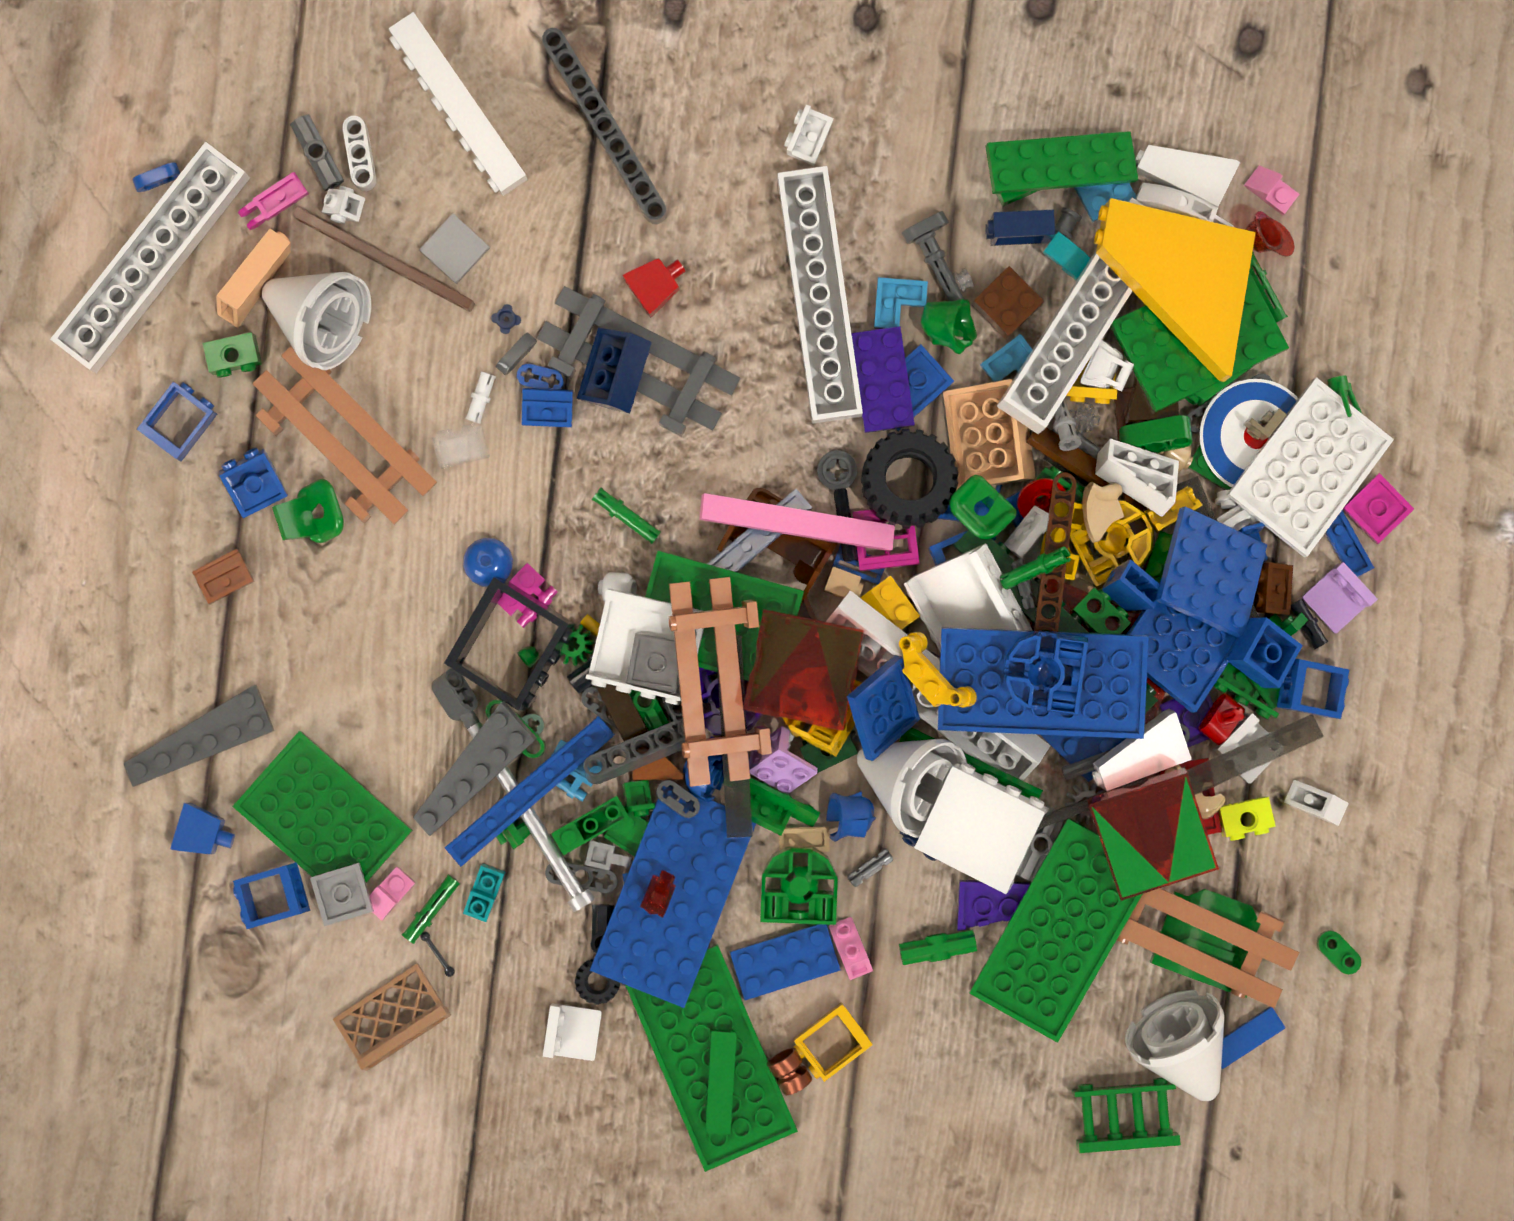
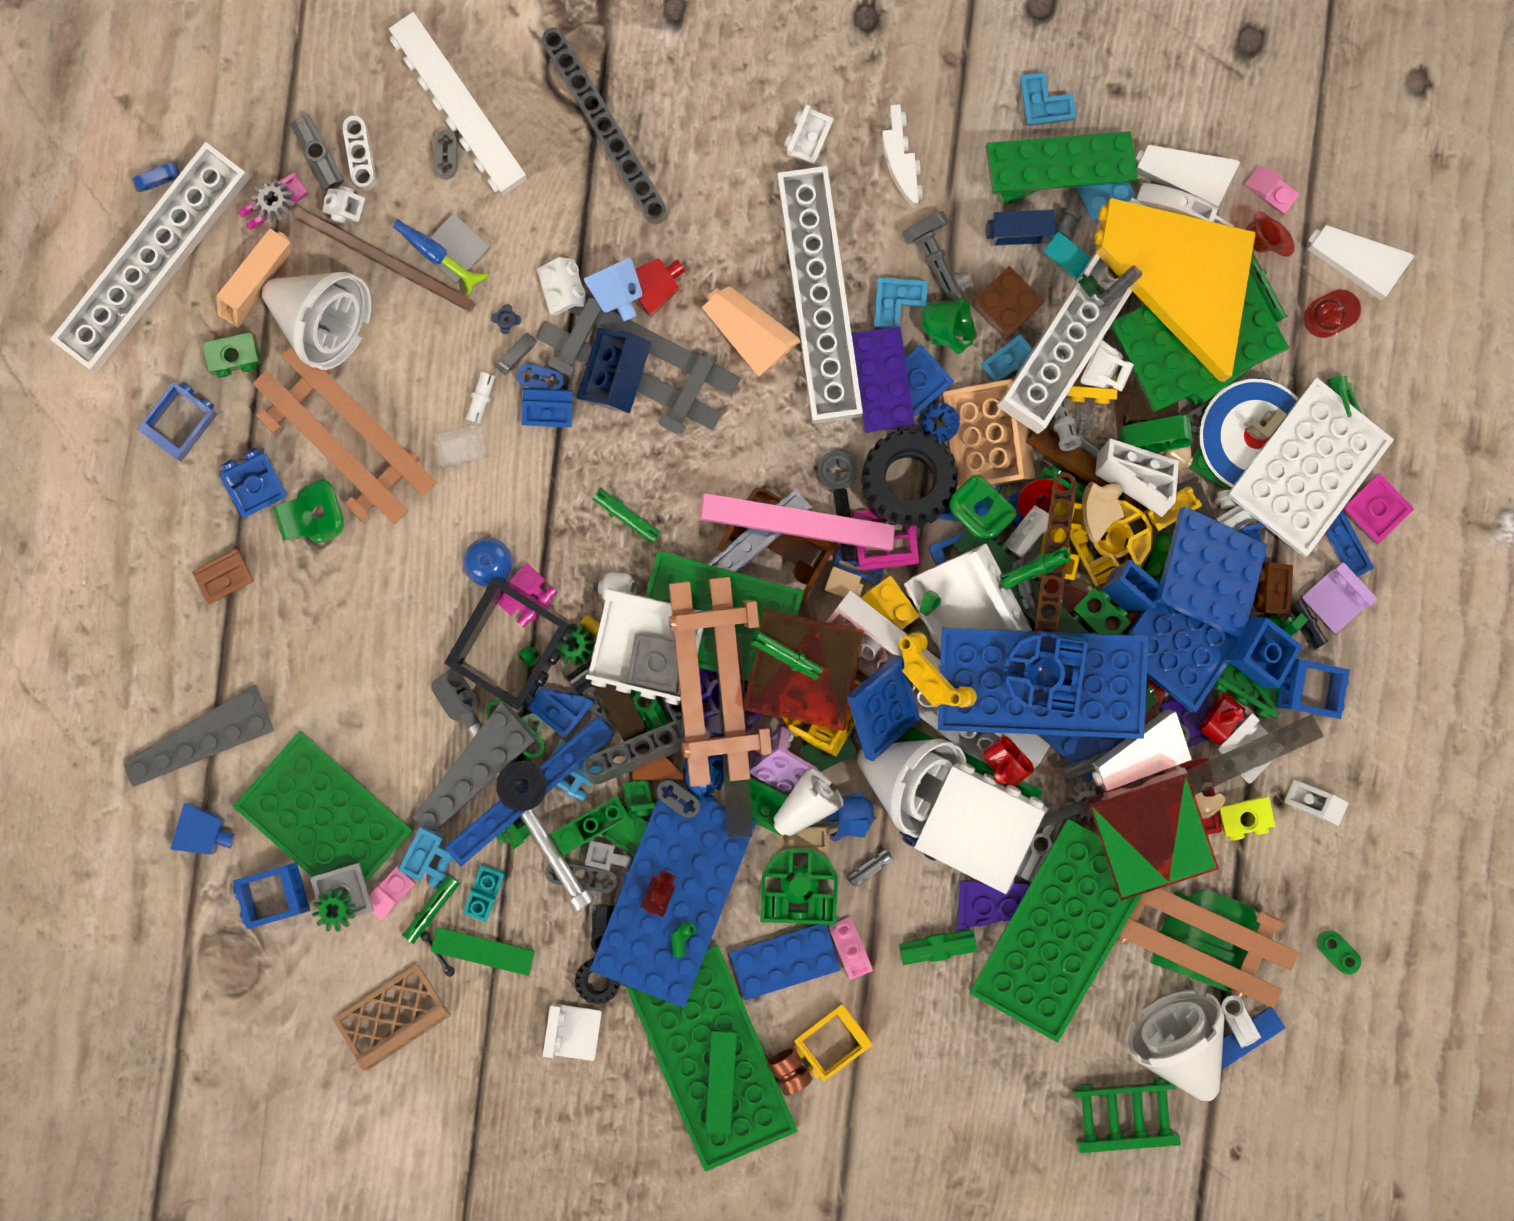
none -> light grey gear [251,179,295,222]
none -> green gear [312,889,356,932]
none -> blue piece [392,219,489,297]
none -> dark azure plate [398,825,454,888]
none -> green tile [431,927,535,976]
none -> dark grey beam [434,130,458,180]
none -> black plate [496,761,547,812]
none -> blue wing [529,686,596,738]
none -> white bracket [537,257,587,316]
none -> light blue torso [584,257,643,321]
none -> green arm [671,921,696,958]
none -> light nougat slope [702,286,801,377]
none -> green pin [750,630,823,680]
none -> white cone [774,769,843,836]
none -> white slope [881,104,923,207]
none -> green tile [919,590,942,616]
none -> blue gear [920,402,960,443]
none -> red beam [983,736,1034,786]
none -> dark azure plate [1020,72,1077,126]
none -> dark green plate [1078,274,1101,297]
none -> dark grey axle [1100,265,1142,306]
none -> white piece [1222,995,1261,1048]
none -> clear red piece [1303,289,1361,338]
none -> white slope [1307,225,1414,301]

